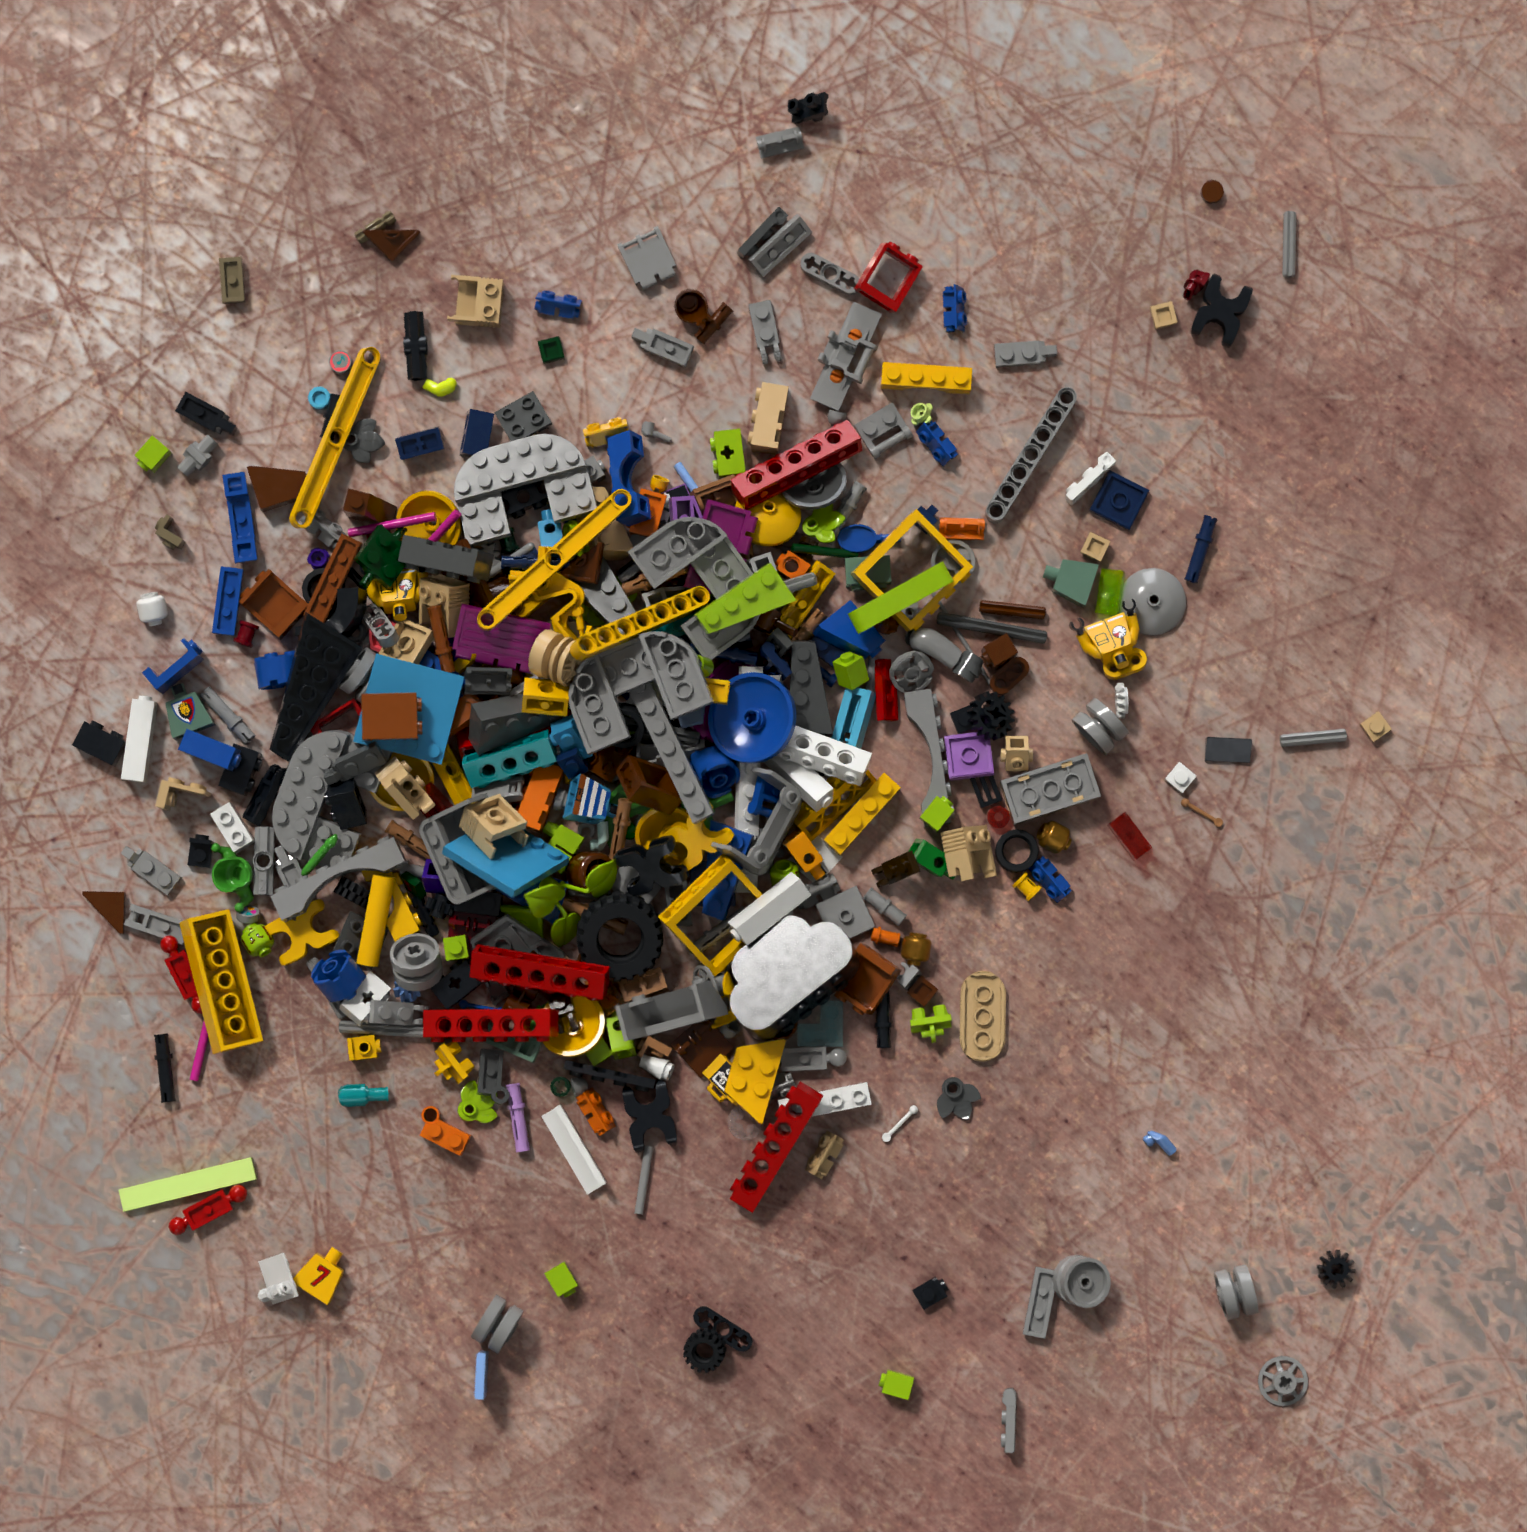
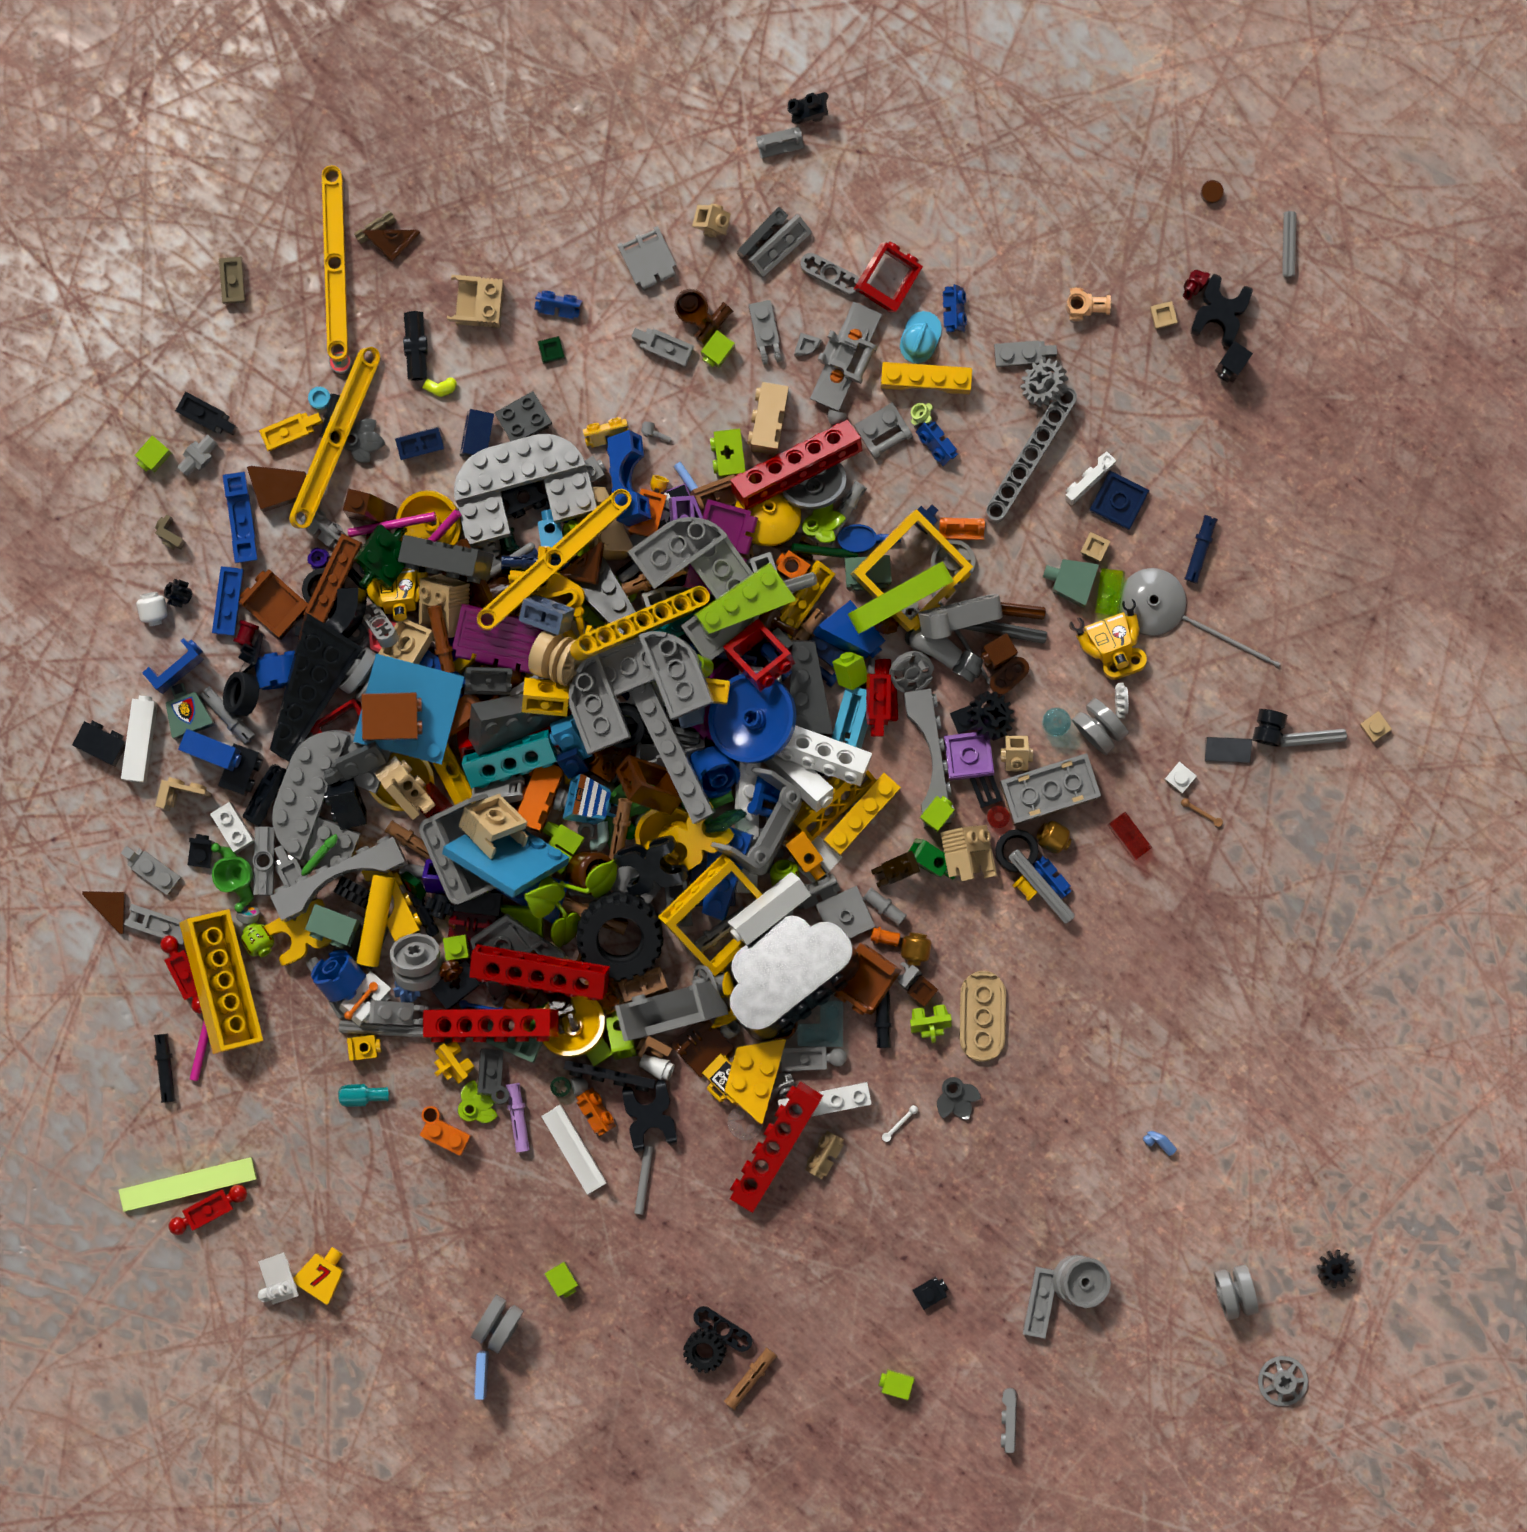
none -> black gear [164,579,192,608]
none -> black tyre [223,672,260,716]
none -> black piece [238,634,264,673]
none -> yellow hinge [259,413,323,452]
none -> sand green brick [305,904,360,949]
none -> yellow beam [322,165,348,362]
none -> orange hinge [344,982,378,1020]
none -> reddish brown plate [439,960,463,982]
none -> sand blue brick [518,594,575,635]
none -> tan brick [692,204,731,238]
none -> lime brick [701,330,735,368]
none -> clear green tile [705,809,747,833]
none -> red window [723,619,795,692]
none -> medium nougat pin [724,1347,777,1410]
none -> light grey tile [794,333,822,356]
none -> red hinge [866,674,891,737]
none -> medium azure piece [900,311,942,363]
none -> light grey beam [918,594,1003,639]
none -> light grey axle [1008,849,1075,923]
none -> light grey gear [1020,358,1069,407]
none -> clear light blue head [1041,707,1071,738]
none -> light nougat connector [1066,288,1111,321]
none -> light grey piece [1182,615,1280,667]
none -> black brick [1215,341,1253,383]
none -> black wheel [1252,709,1288,747]

